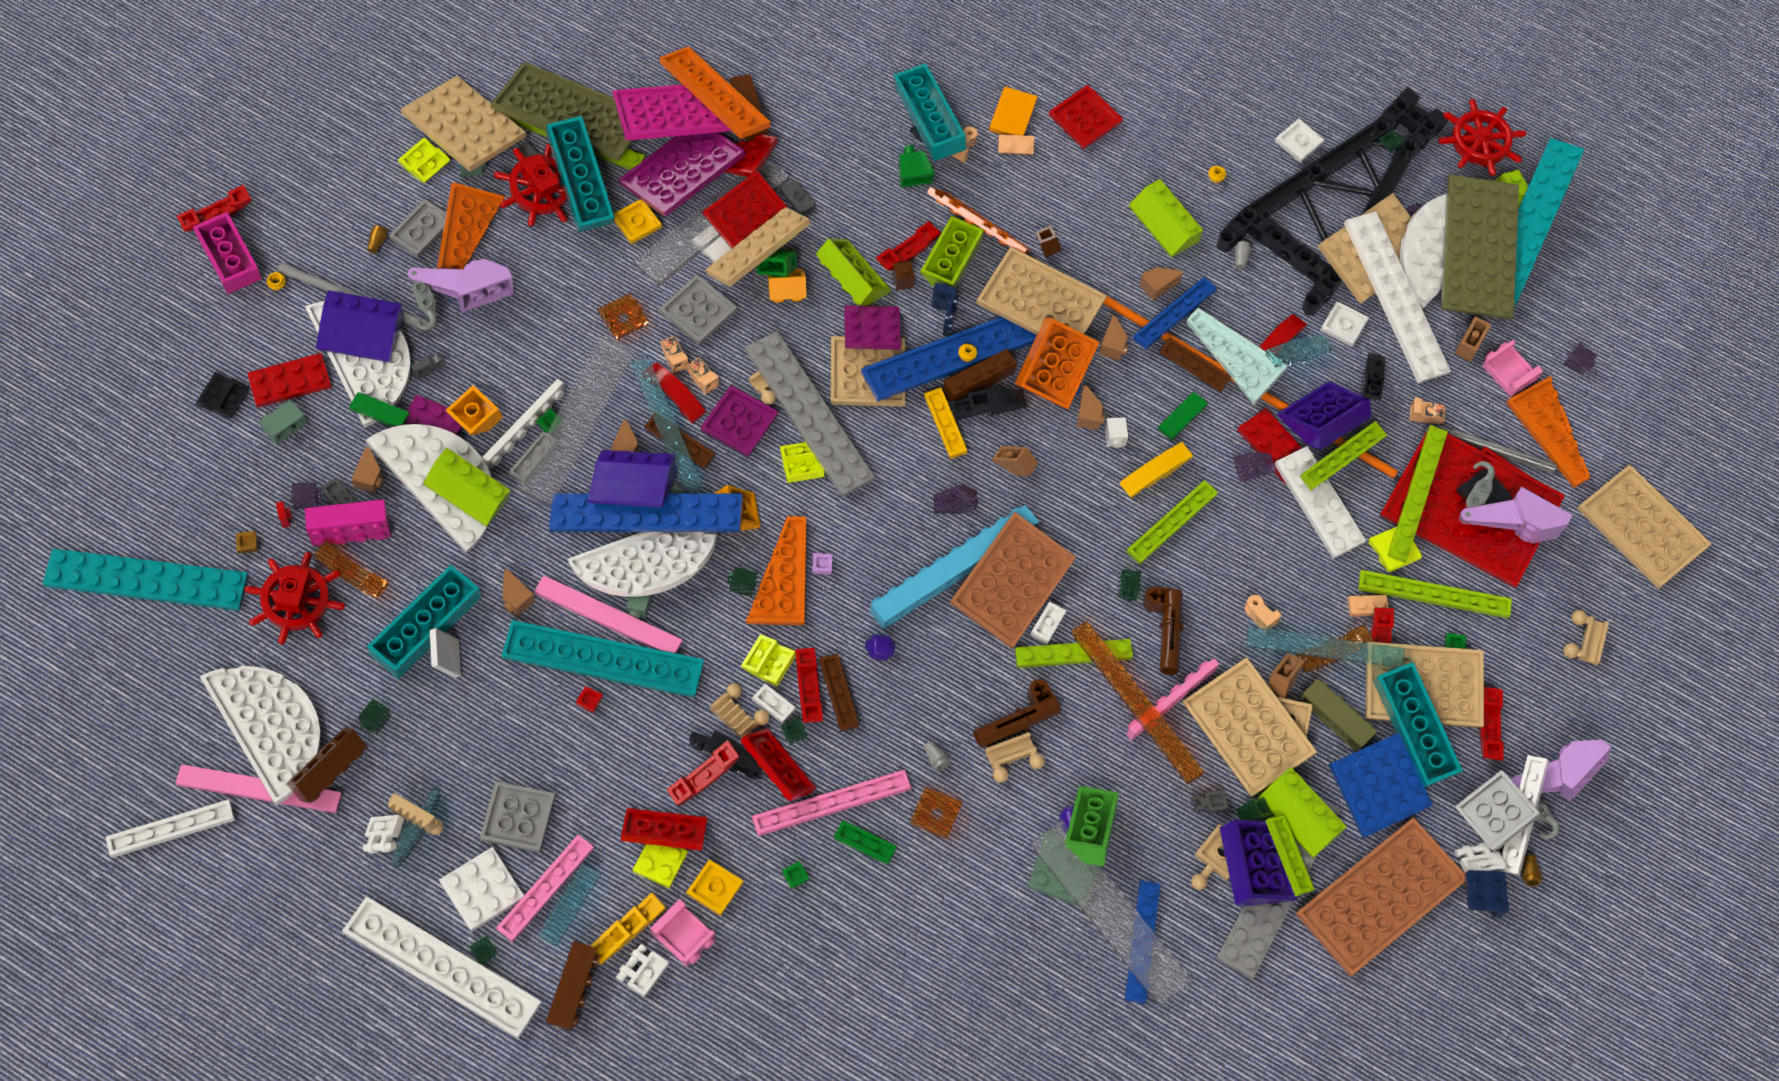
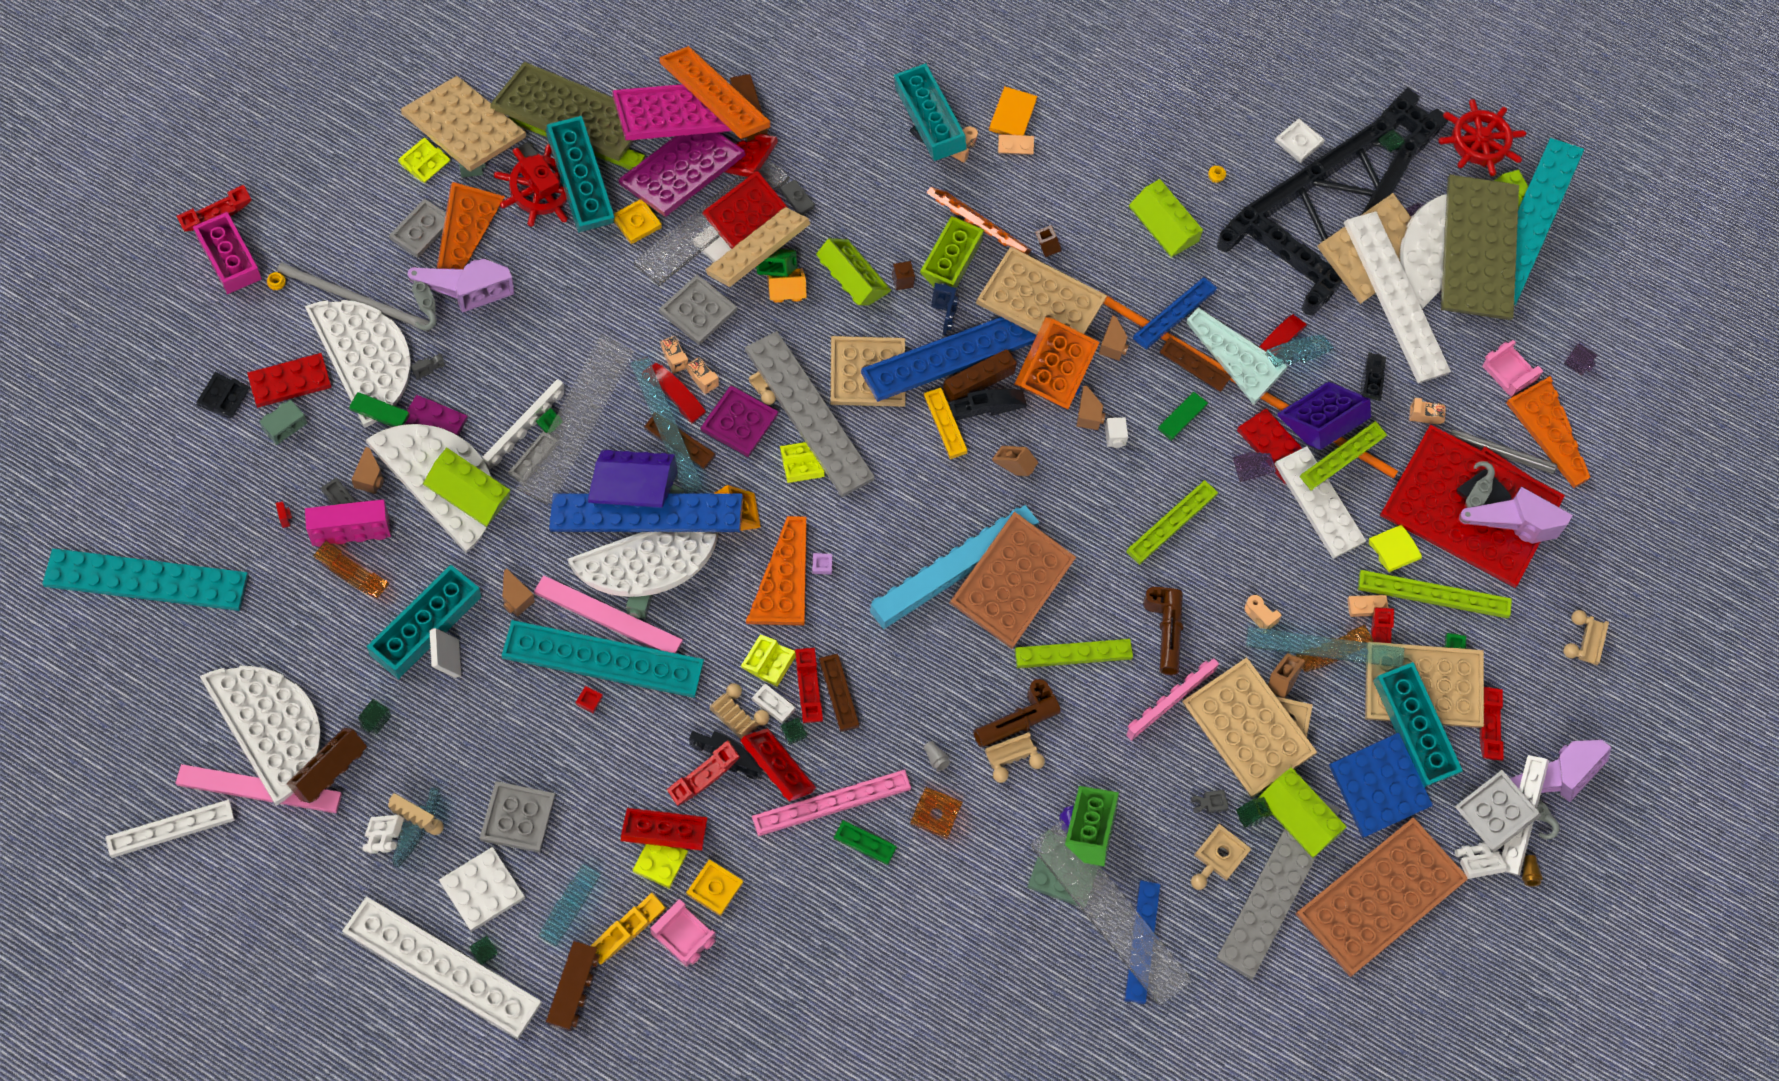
pearl gold plate [236,531,258,554] -> none
red piece [245,552,345,645] -> none
clear purple brick [291,483,322,509] -> none
dark purple slope [316,290,404,363] -> none
pearl gold cone [366,225,388,254] -> none
light orange slope [445,385,503,436] -> none
bright pink plate [496,835,594,943] -> none
clear orange piece [598,294,648,340] -> none
medium nougat slope [610,420,640,452] -> none
white plate [616,944,669,998] -> none
clear green brick [727,567,758,597] -> none
green plate [781,861,809,890] -> none
magenta plate [844,305,901,350] -> none
dark purple head [865,634,895,661] -> none
red slope [876,221,941,271] -> none
green torso [899,145,934,188] -> none
clear purple slope [934,484,978,514] -> none
yellow plate [958,344,977,362] -> none
white plate [1031,602,1066,644] -> none
red plate [1048,85,1123,150] -> none
clear orange plate [1071,621,1204,785] -> none
clear green brick [1118,569,1141,601] -> none
yellow slope [1119,442,1194,499] -> none
medium nougat slope [1139,267,1183,301] -> none
dark purple slope [1220,820,1298,906] -> none
light grey cone [1234,241,1252,269] -> none
lime tile [1265,814,1315,897] -> none
olive brick [1299,679,1377,752] -> none
white tile [1320,301,1369,347] -> none
lime plate [1387,425,1448,563] -> none
medium nougat brick [1454,316,1491,362] -> none
dark blue bracket [1465,870,1509,918] -> none
tan plate [1577,465,1711,589] -> none

